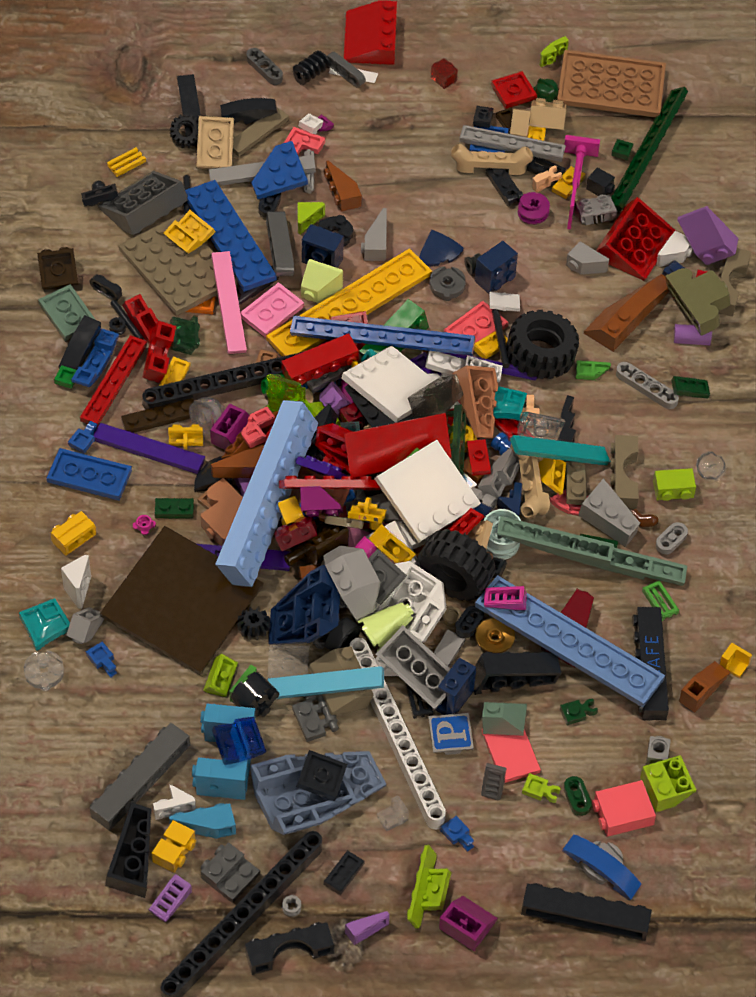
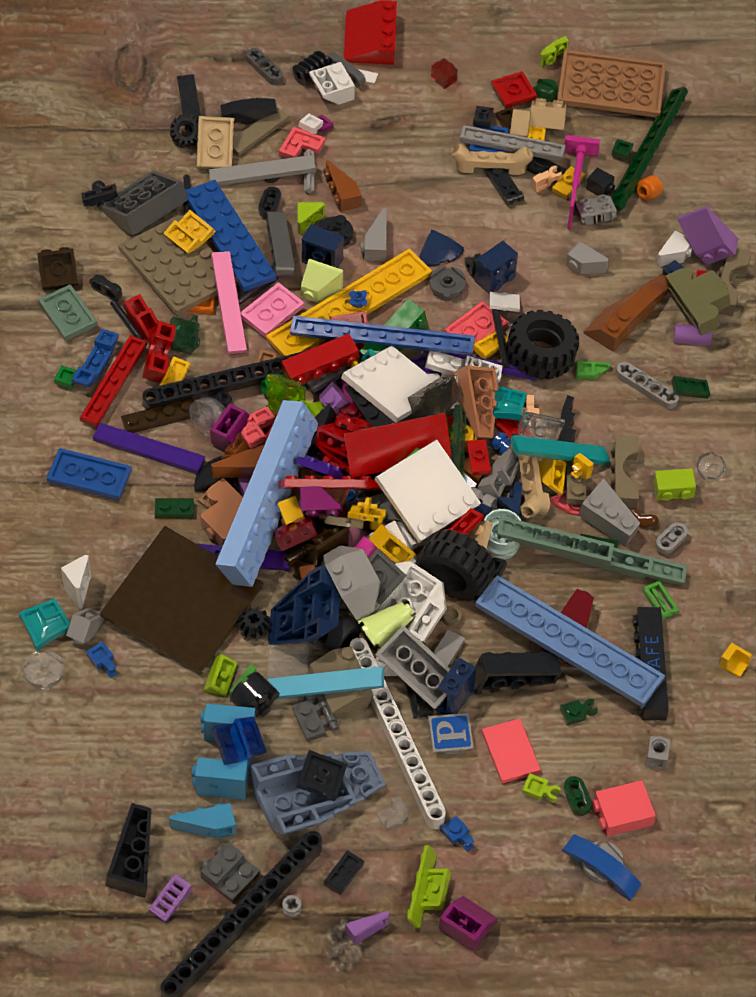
yellow brick [50,511,96,556] -> none
black slope [59,315,101,370] -> none
blue plate [68,421,97,454] -> none
dark grey brick [90,723,190,831] -> none
yellow tile [107,147,146,177] -> none
black bush [109,317,126,335] -> none
dark pink plate [133,515,156,535] -> none
yellow piece [152,820,197,873] -> none
white slope [153,785,196,820] -> none
yellow hips [168,424,203,450] -> none
black arch [245,922,334,975] -> none
blue plate [252,141,308,200] -> none
black plate [455,606,484,638] -> none
pearl gold dish [476,618,515,653] -> none
dark grey slope [481,763,507,800] -> none
sand green slope [482,702,527,736] -> none
dark pink slope [484,586,527,610] -> none
magenta piece [517,192,550,225] -> none
black brick [521,883,652,941] -> none
red slope [596,197,676,281] -> none
lime slope [640,755,696,812] -> none
dark orange slope [679,661,731,713] -> none
none -> black plate [214,391,232,409]
none -> white slope [309,62,355,104]
none -> red plate [334,413,373,432]
none -> blue plate [349,290,367,308]
none -> yellow tile [570,453,594,480]
none -> orange head [637,175,663,201]

